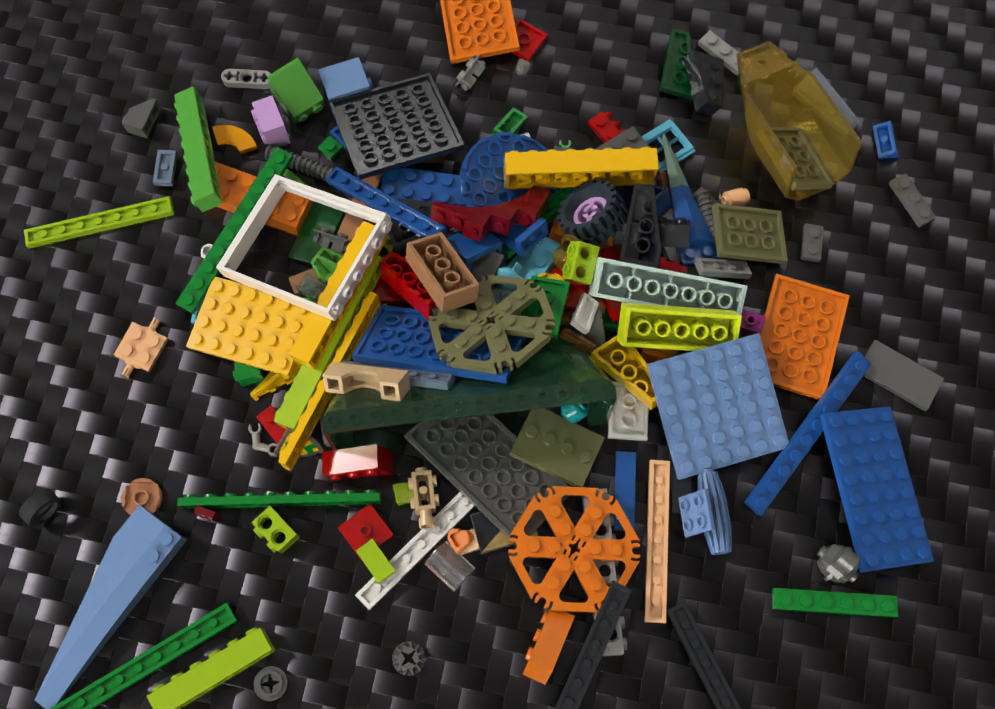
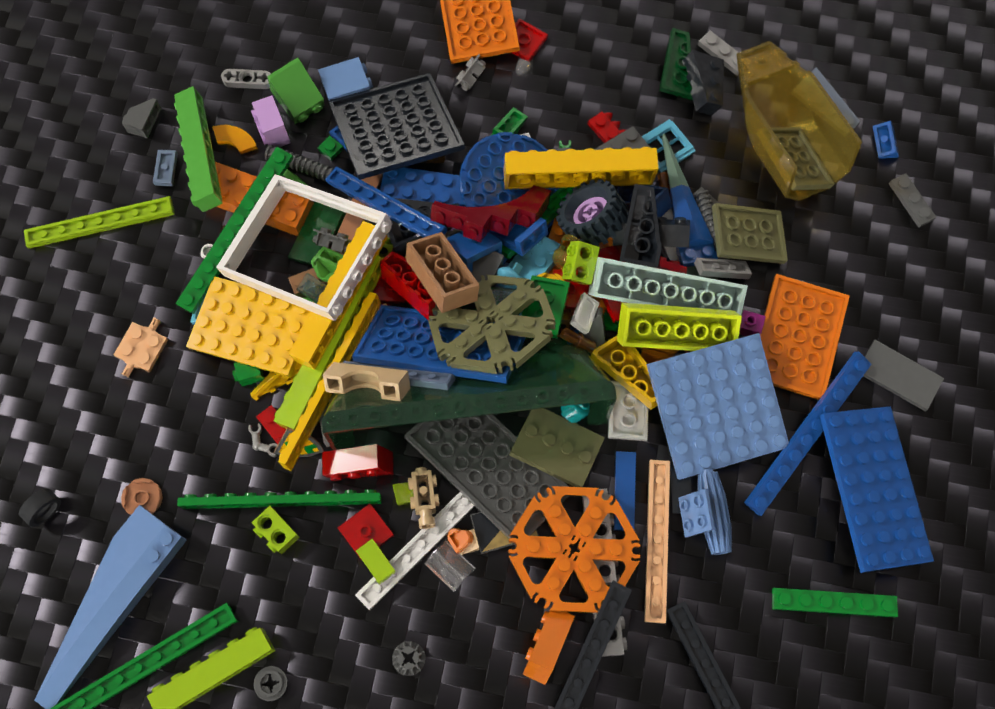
dark red tile [194,506,220,522] -> none
light nougat brick [721,187,750,206] -> none
dark grey plate [801,223,823,262] -> none
dark grey piece [817,544,861,583] -> none

